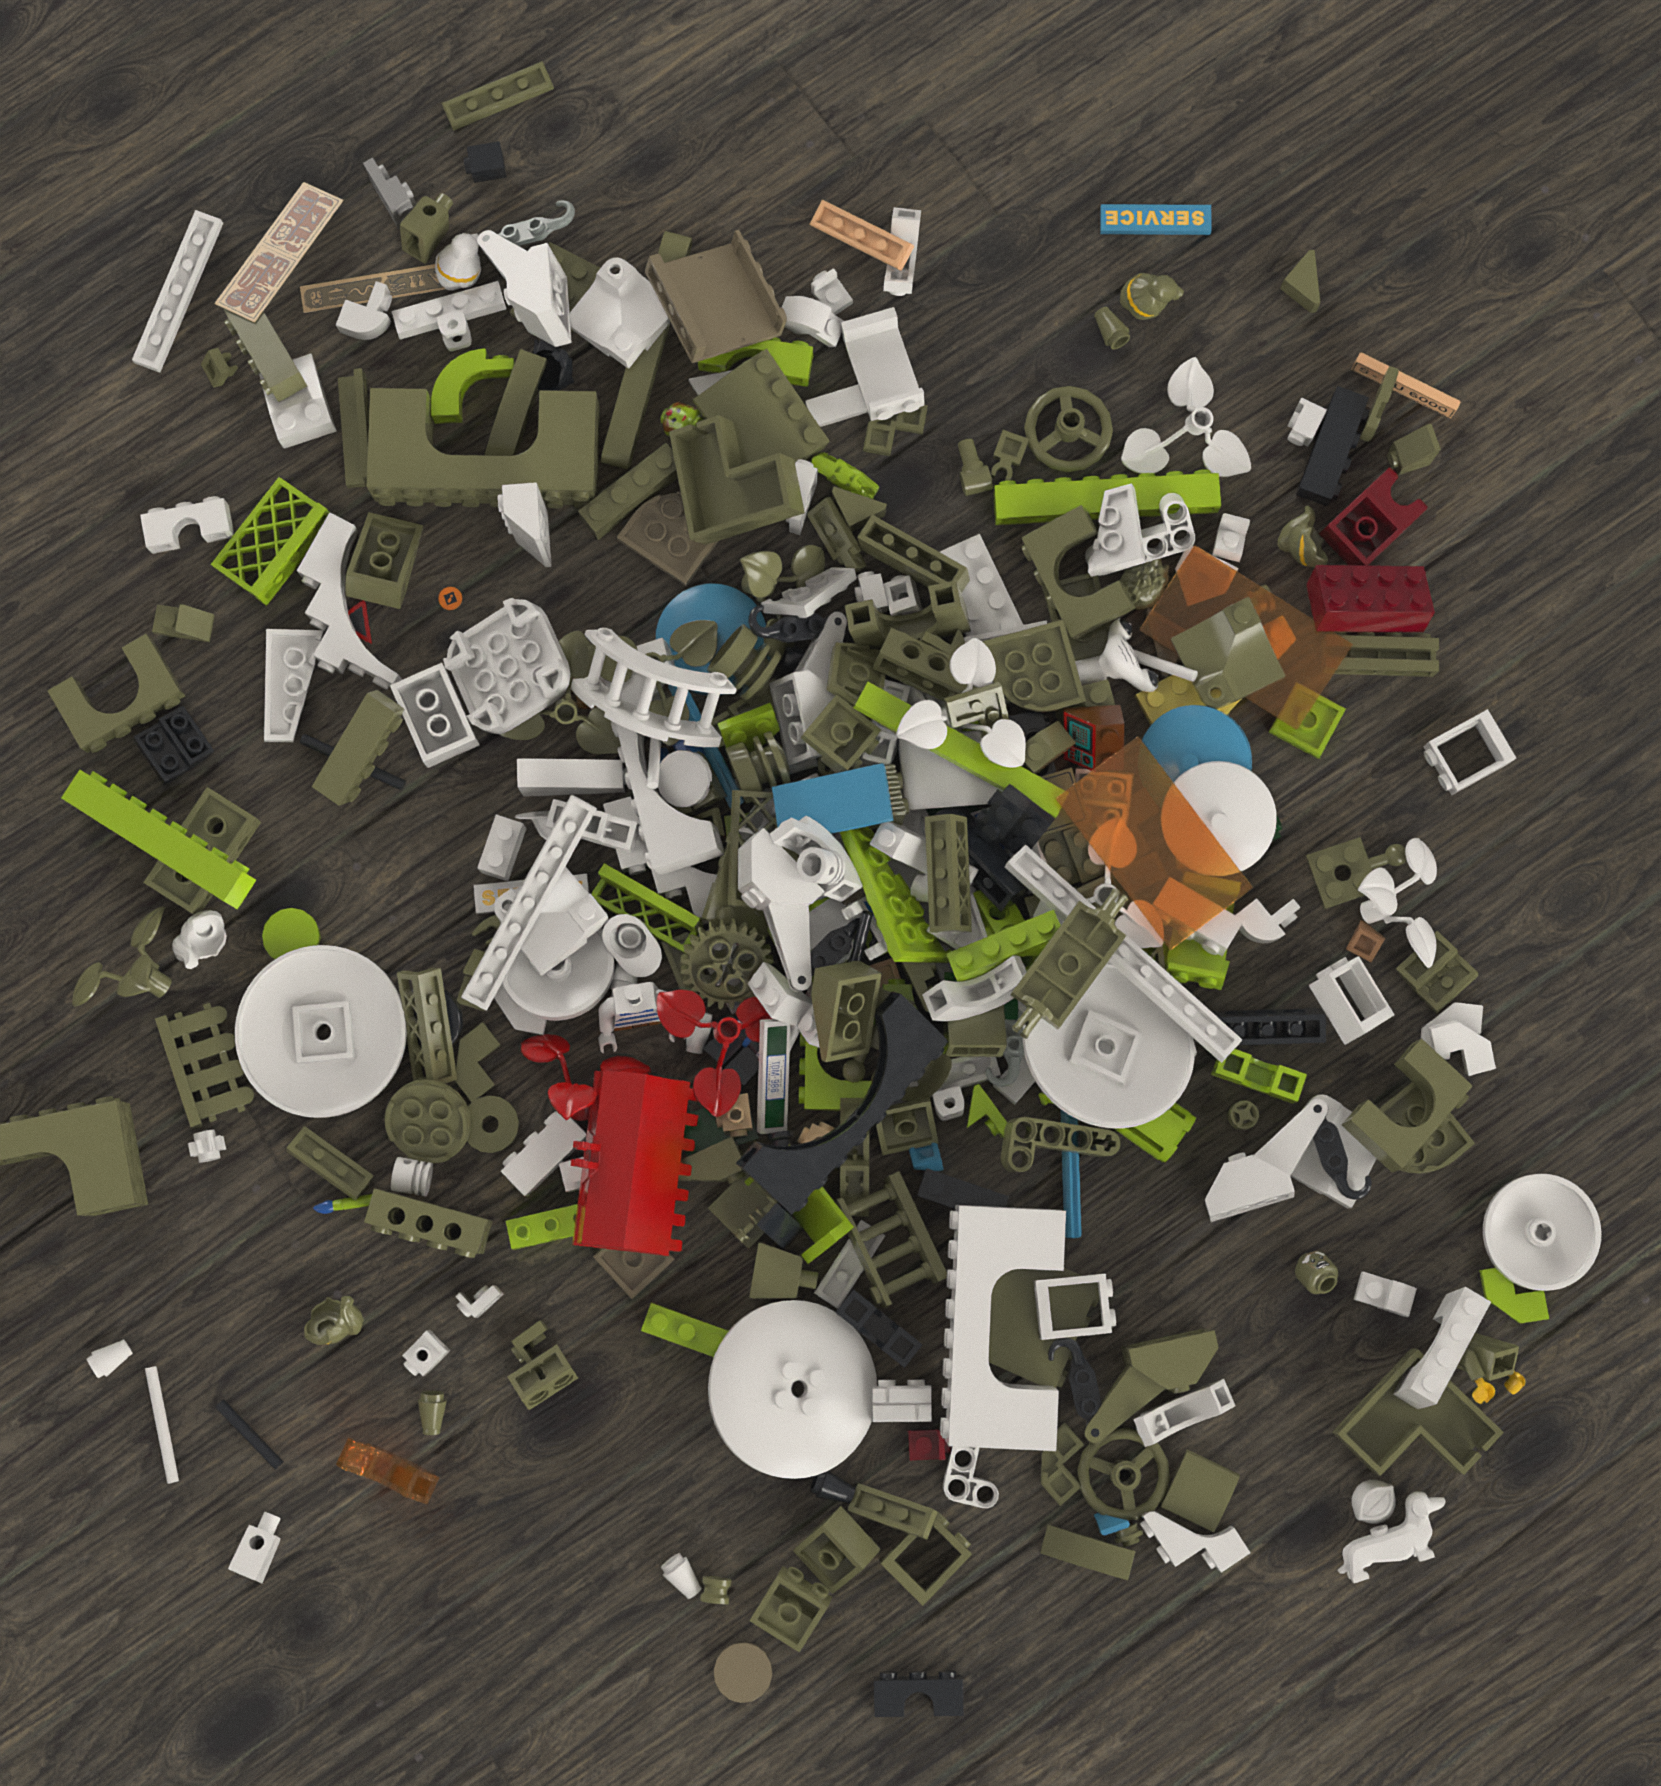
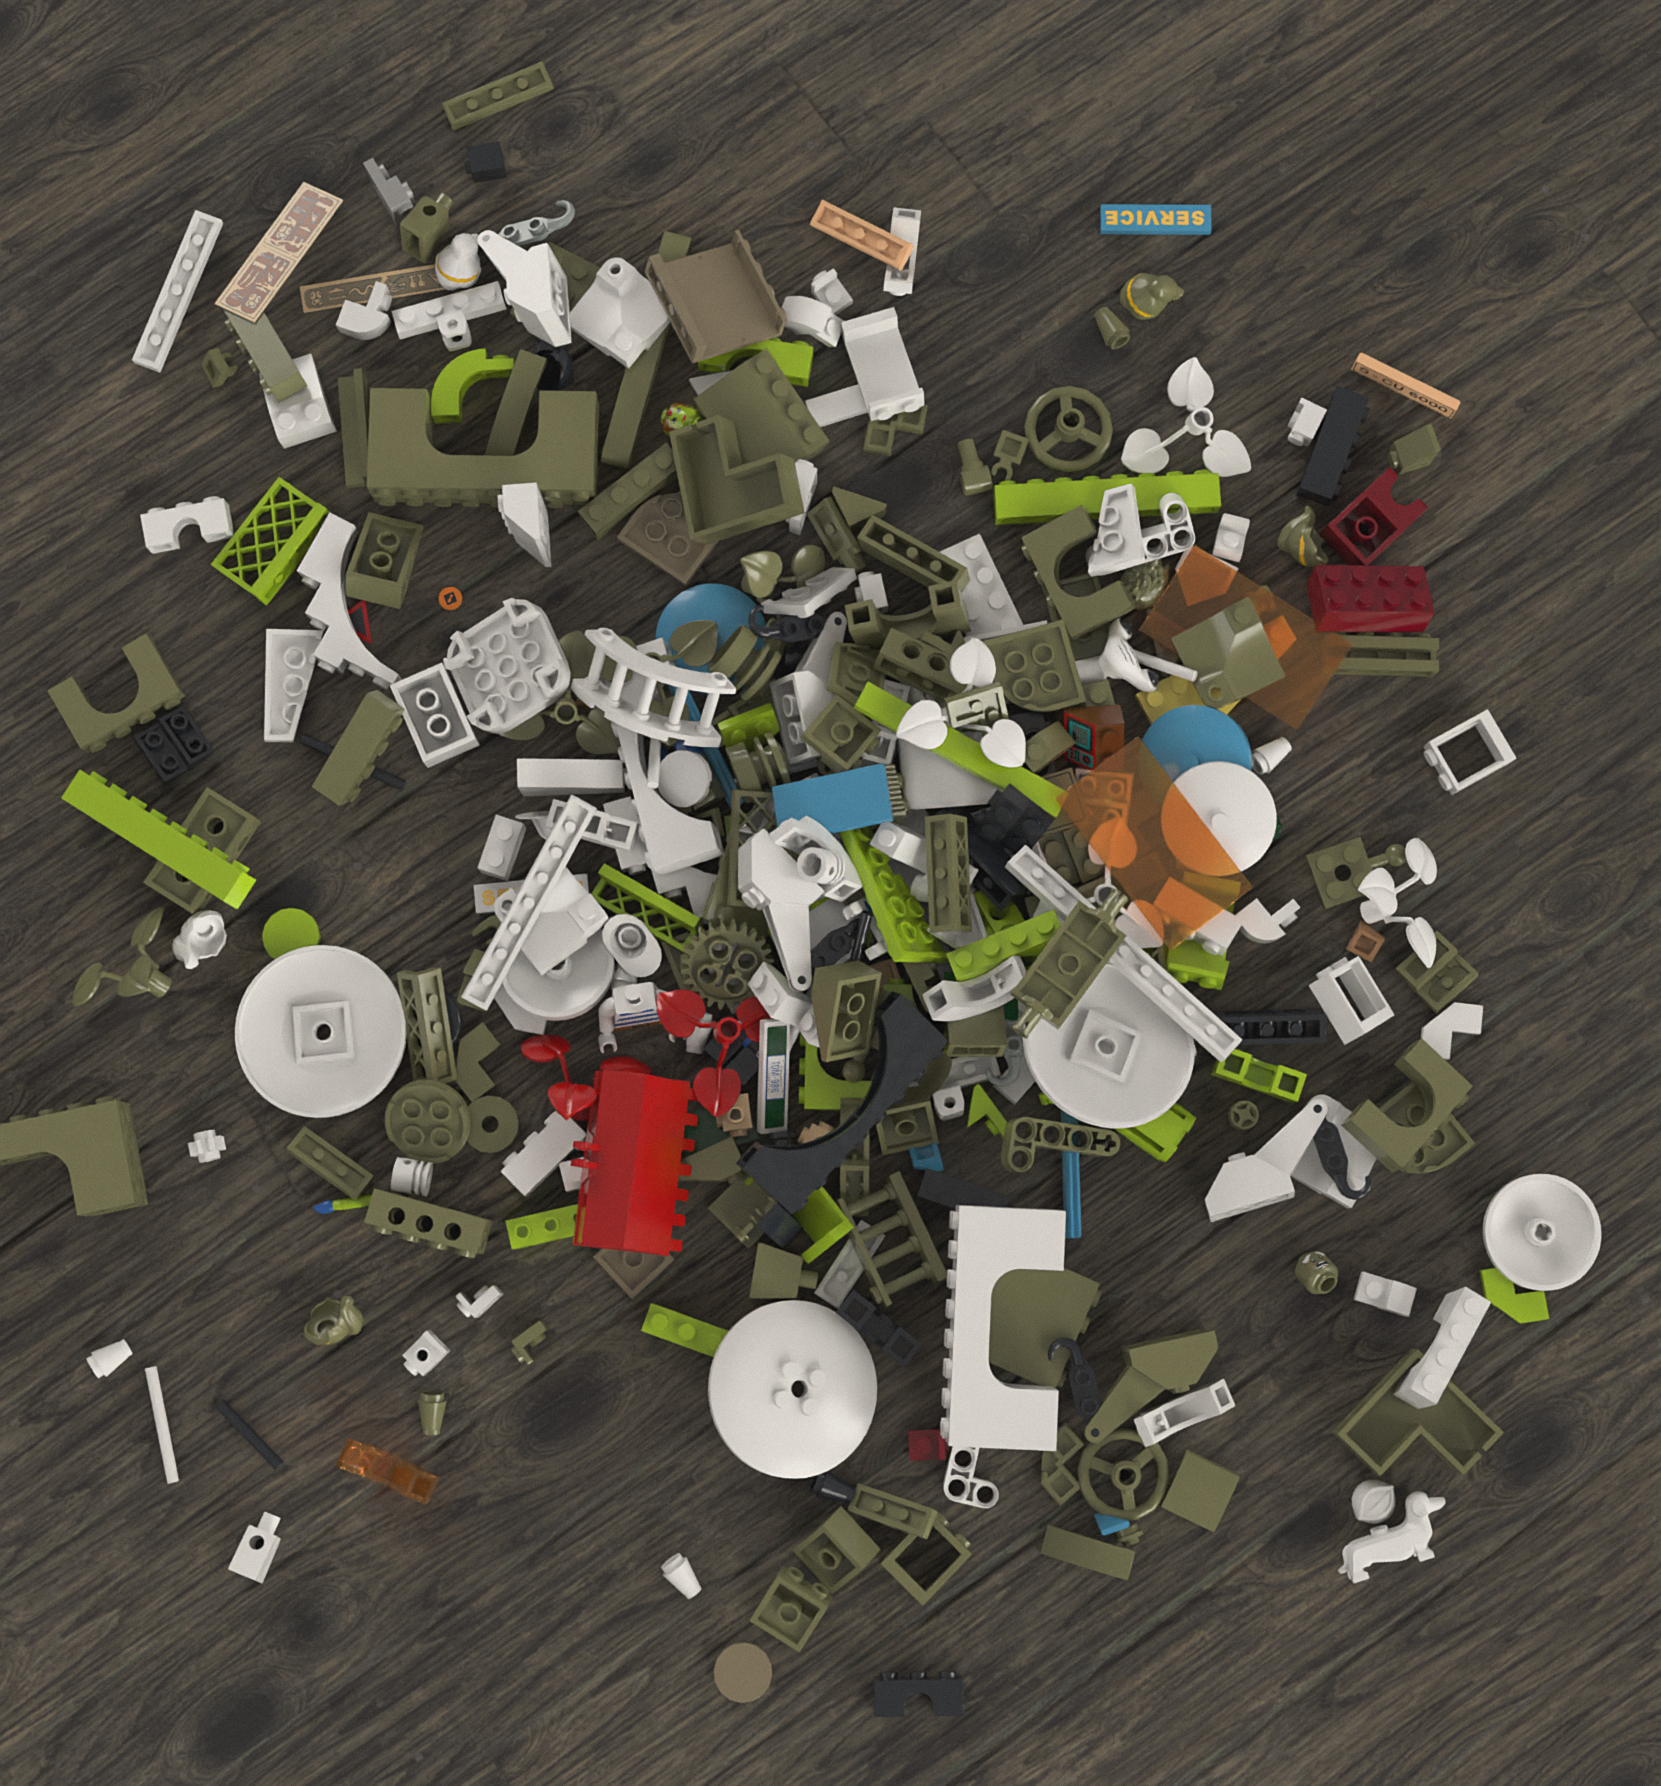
olive slope [152,604,215,642] -> none
olive fence [155,1003,254,1130] -> none
olive brick [507,1345,578,1410] -> none
olive wheel [700,1576,732,1604] -> none
lime hinge [811,452,879,499] -> none
white brick [872,1379,932,1422] -> none
white brick [883,575,923,616] -> none
white window [1034,1274,1116,1340] -> none
white arch [1140,1511,1250,1572] -> none
lime tile [1269,682,1346,759] -> none
olive slope [1280,250,1320,313] -> none
olive tile [1360,366,1399,442] -> none
white tile [1428,1020,1496,1076] -> none
olive torso [1456,1333,1525,1404] -> none
none -> white cone [1252,737,1291,775]

